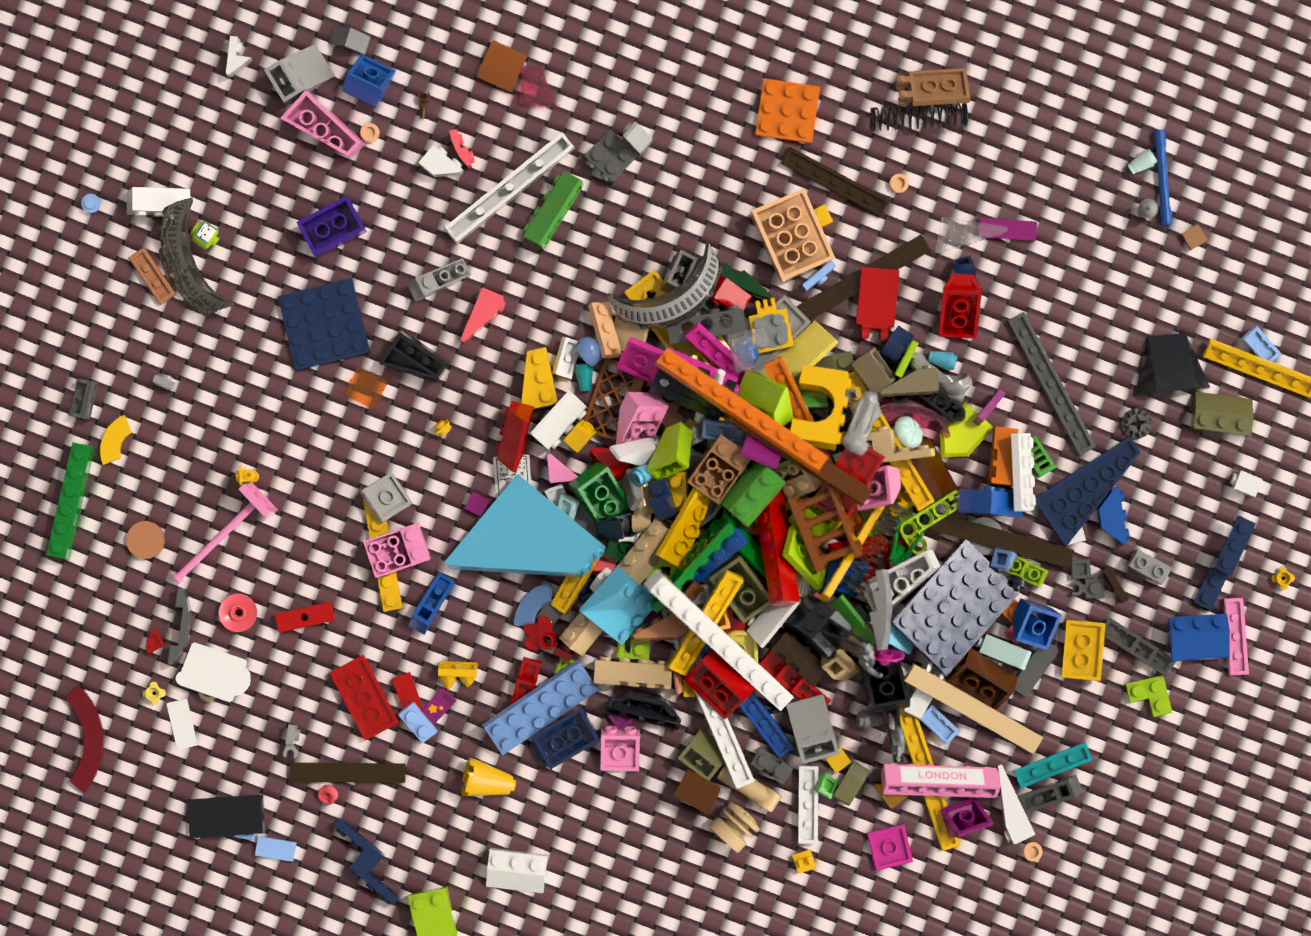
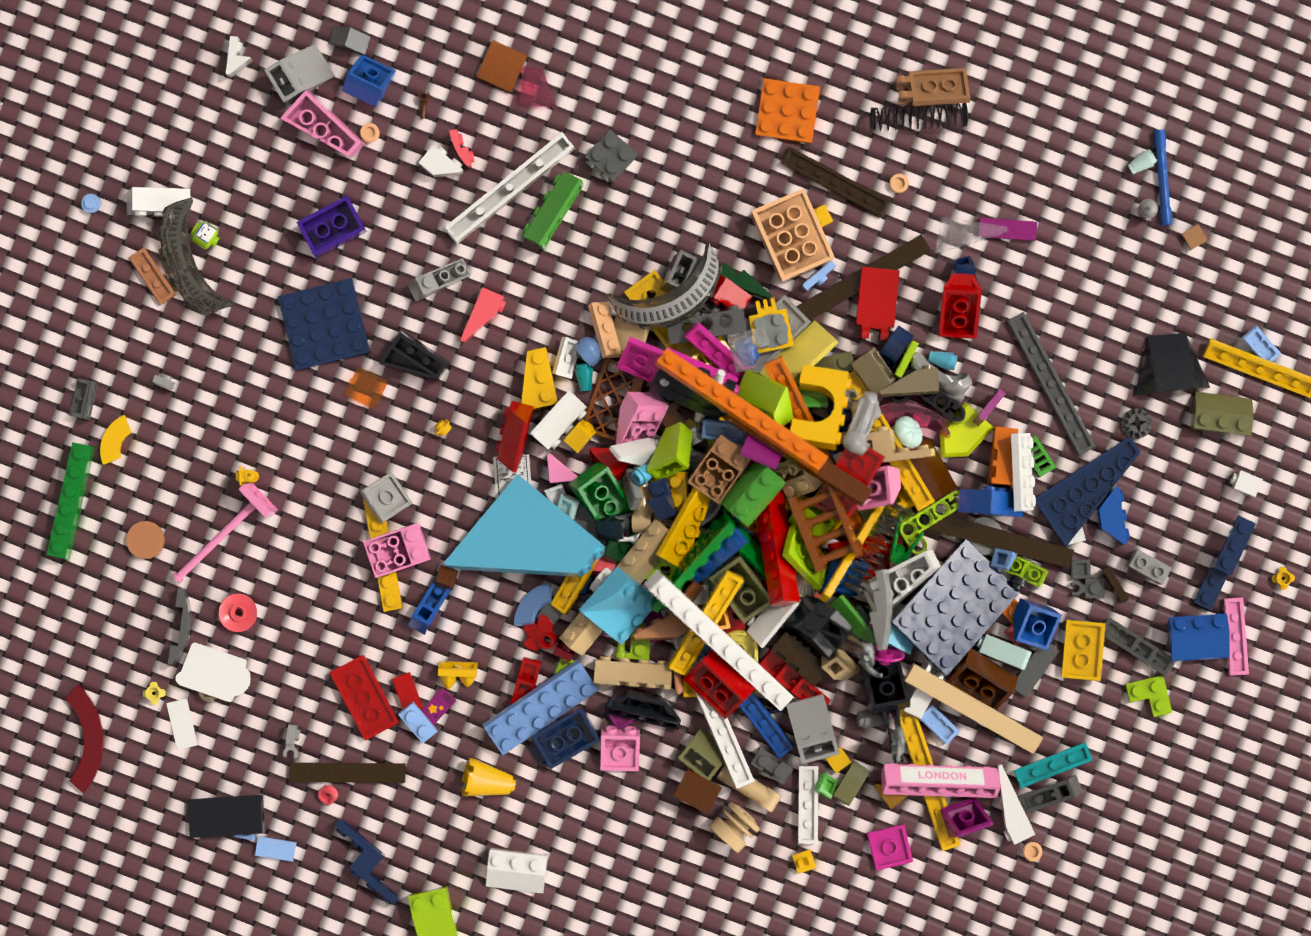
red tile [146,628,166,655] -> none
red tile [275,601,336,633] -> none
magenta tile [464,492,490,517] -> none
slope [622,121,653,156] -> none
none -> reddish brown tile [434,565,459,590]

